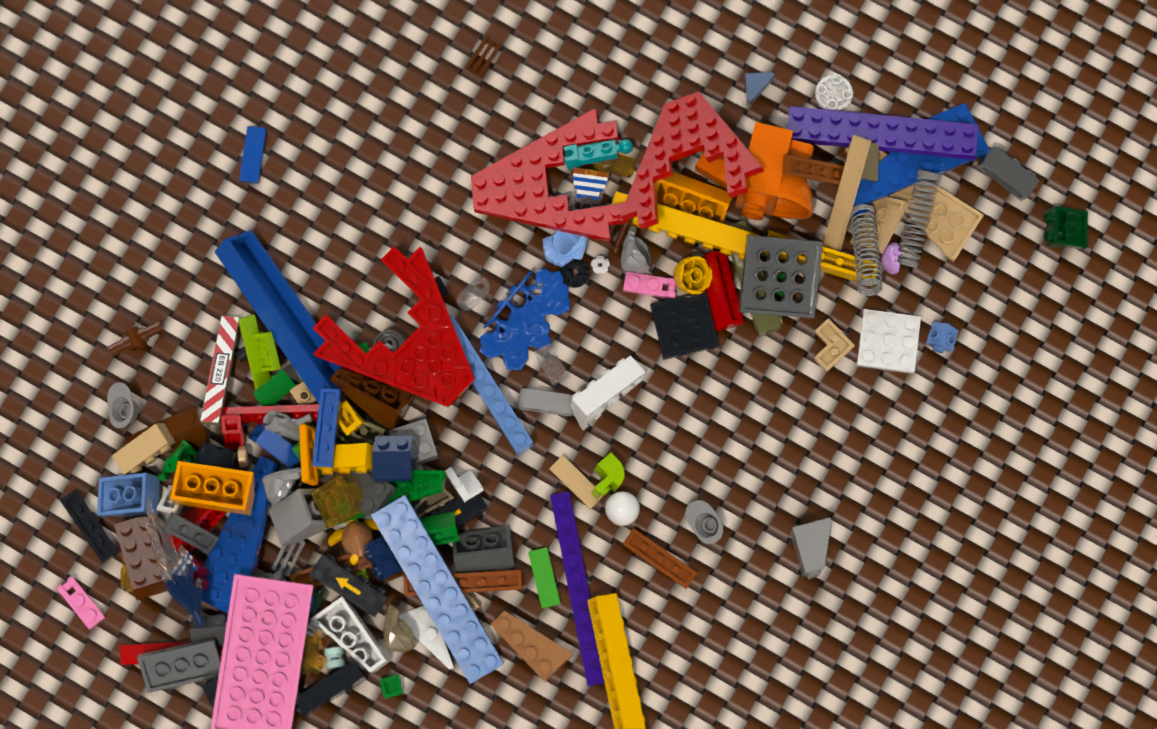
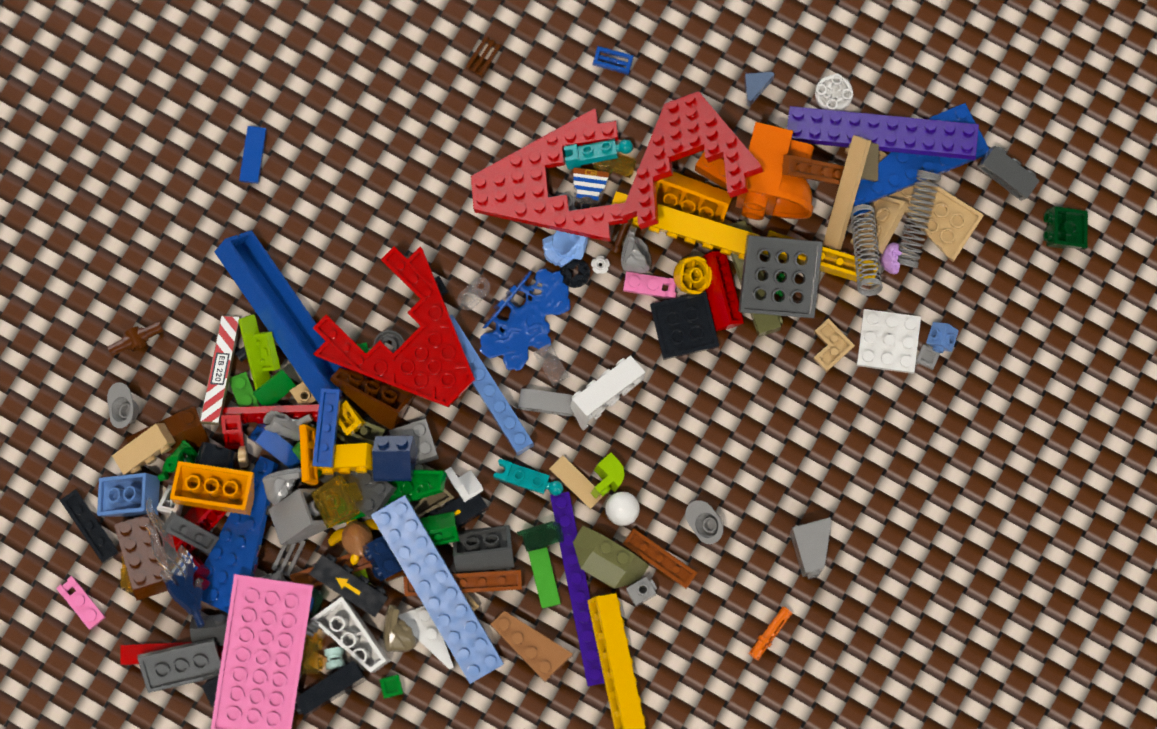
none -> bright green plate [229,372,259,407]
none -> teal plate [493,459,564,496]
none -> clear green panel [517,521,564,552]
none -> olive wedge [573,526,649,589]
none -> blue tile [593,46,634,75]
none -> light grey brick [626,577,657,607]
none -> orange pin [748,606,793,661]
none -> light grey tile [916,344,940,370]

